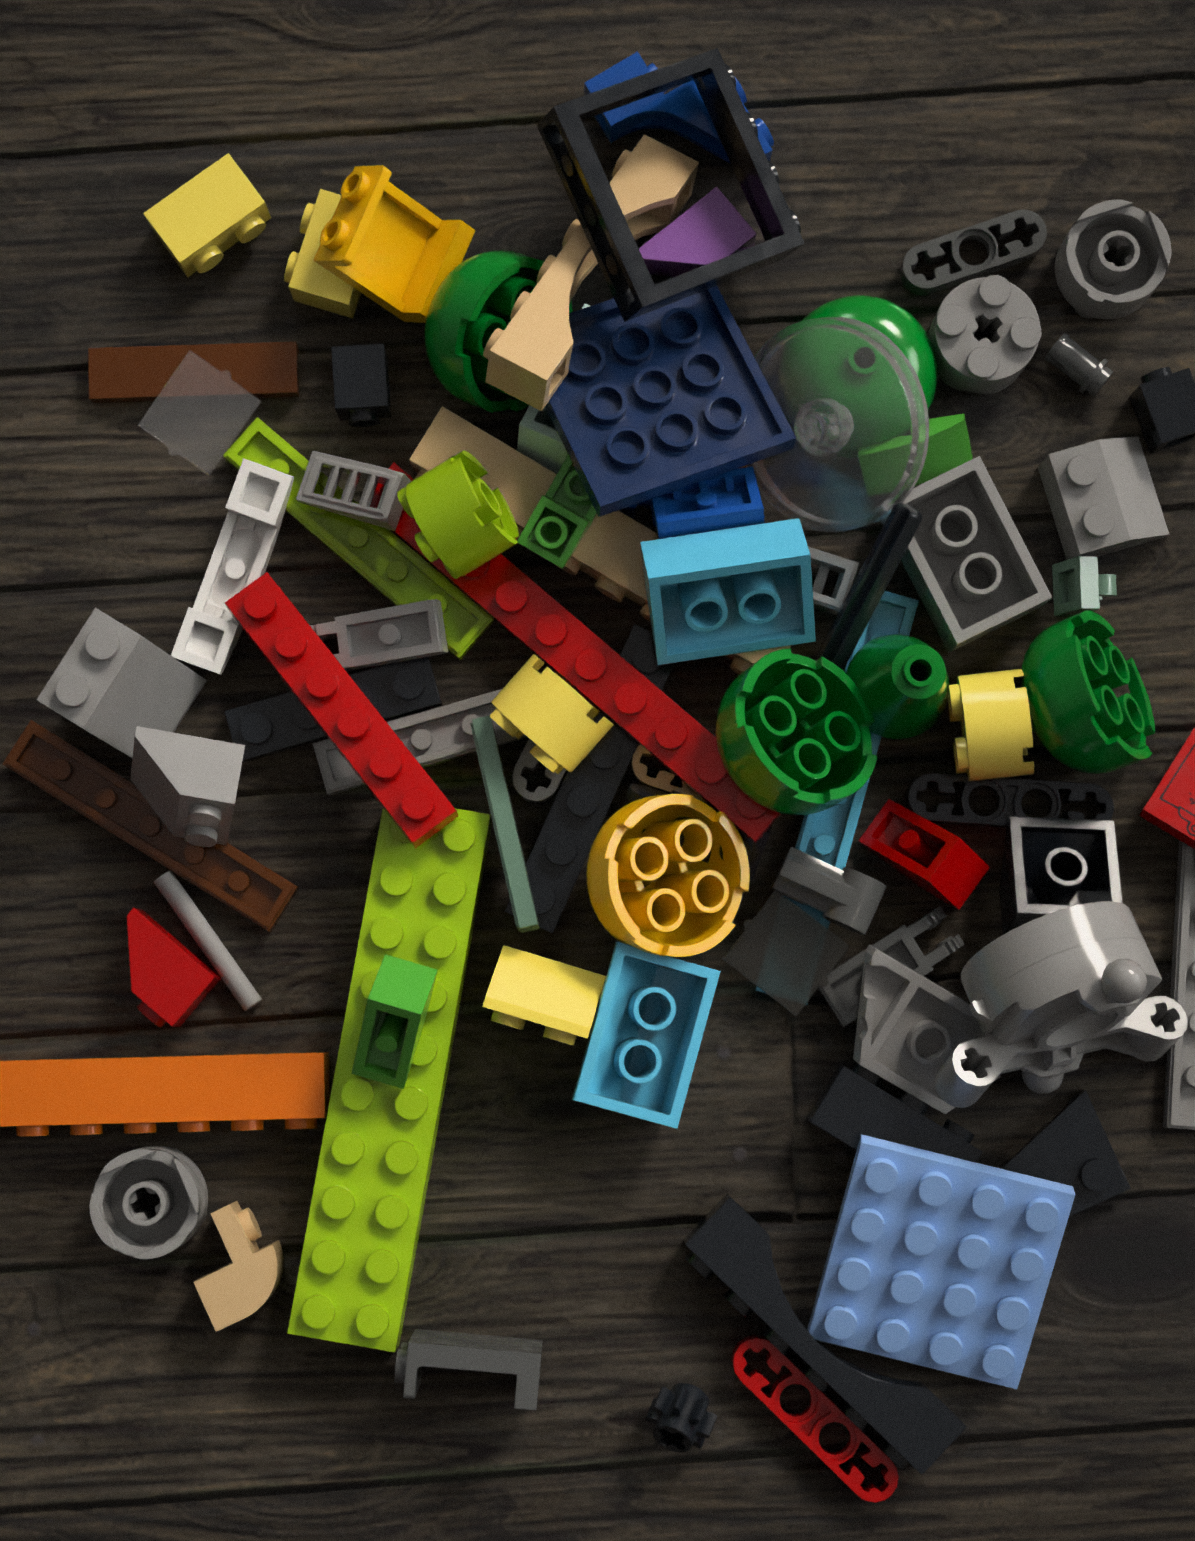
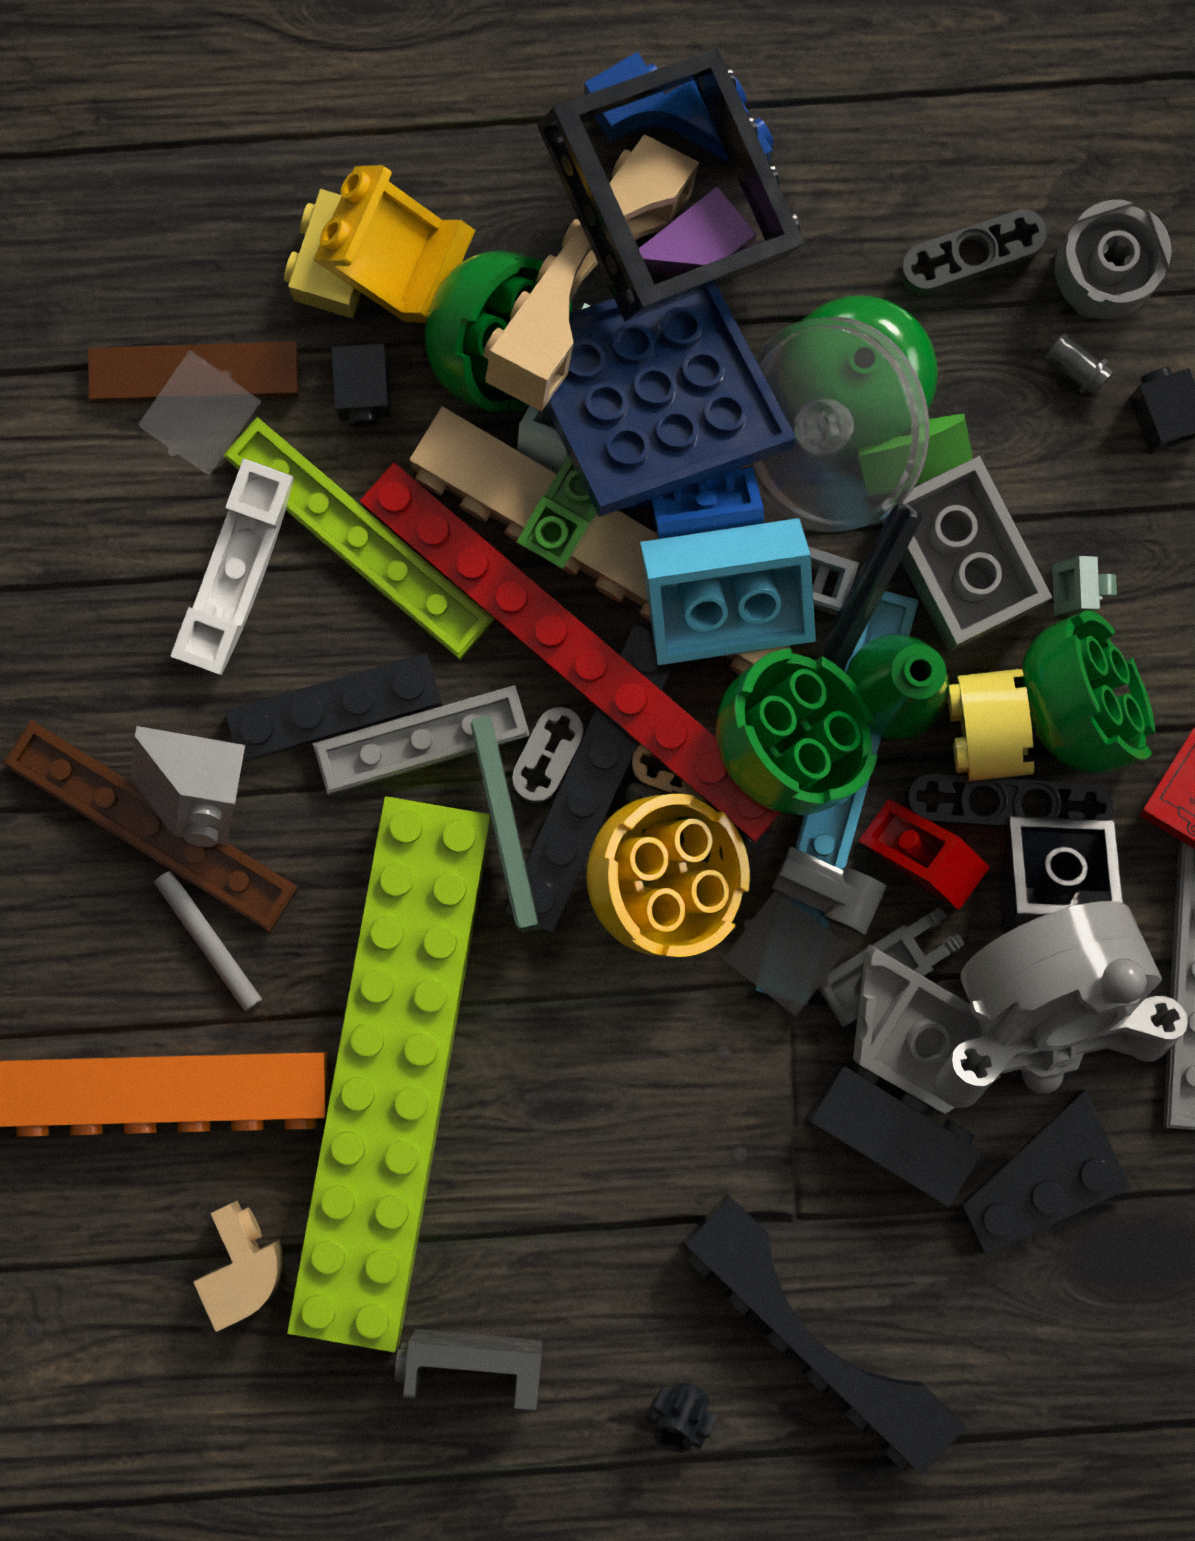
light grey slope [37,607,207,758] -> none
light grey brick [89,1146,208,1260] -> none
red slope [127,908,221,1028] -> none
light yellow brick [143,153,271,277] -> none
red plate [225,572,458,849] -> none
light grey slope [296,451,411,531] -> none
light grey hinge [310,599,448,671] -> none
bright green slope [351,954,438,1089] -> none
lime brick [397,450,519,579] -> none
light yellow slope [482,945,606,1046] -> none
light yellow brick [489,654,614,775] -> none
medium azure slope [572,942,721,1129] -> none
red beam [731,1335,899,1503] -> none
light blue plate [807,1134,1075,1389] -> none
light grey brick [929,275,1042,394] -> none
light grey slope [1038,436,1170,560] -> none

